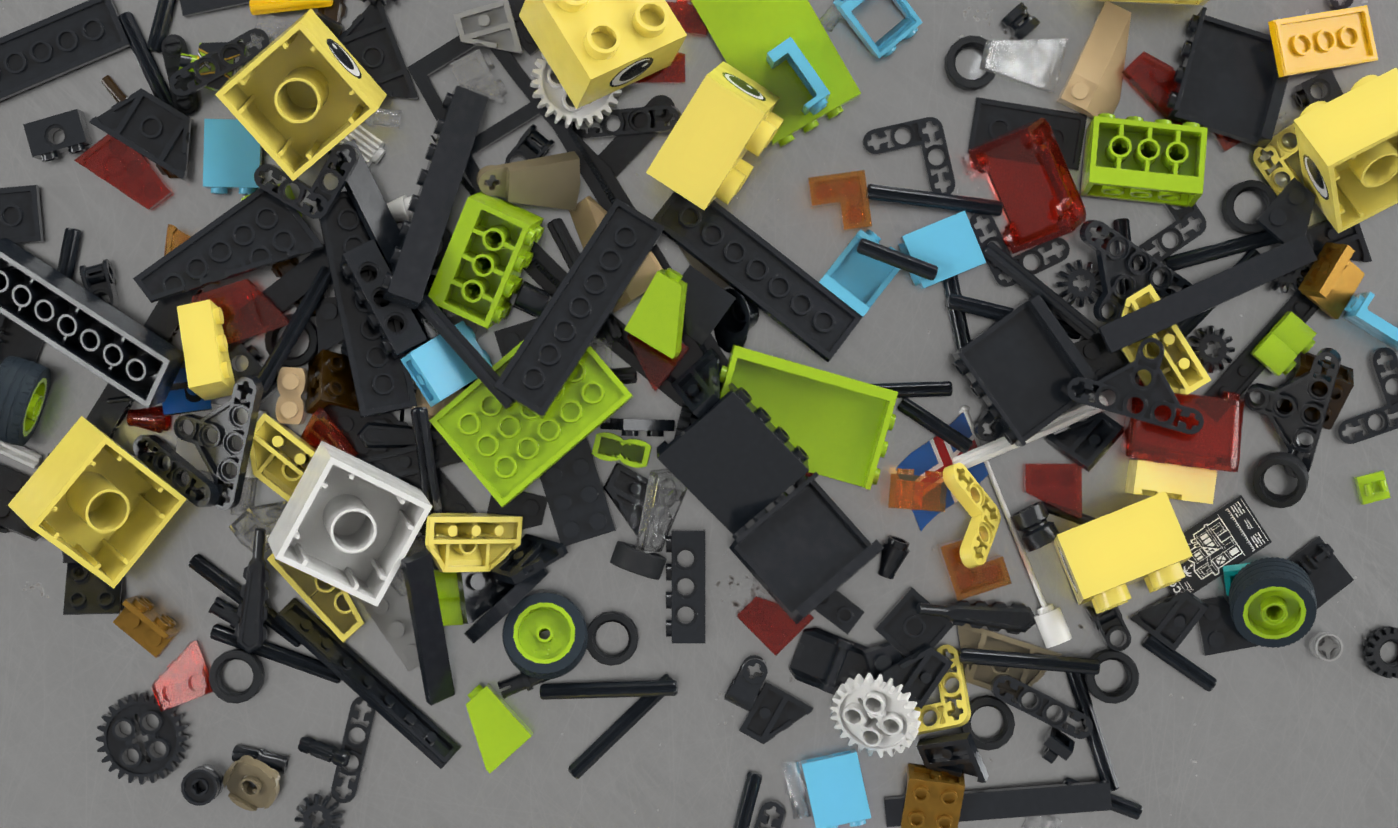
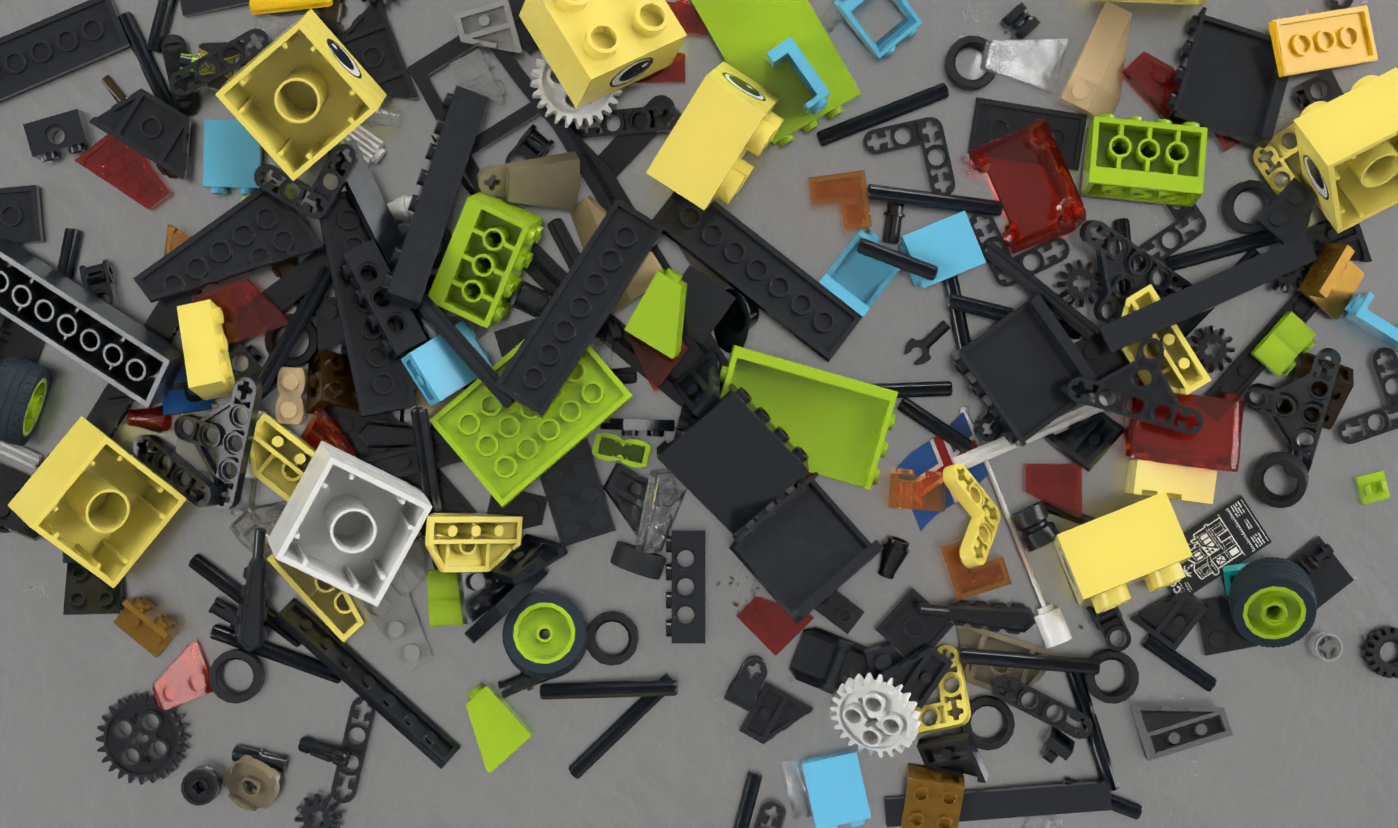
black tile [401,549,455,706] -> none
none -> black axle [817,83,949,146]
none -> black axle [883,202,906,244]
none -> black bar [904,320,951,365]
none -> dark grey wedge [1130,706,1233,761]

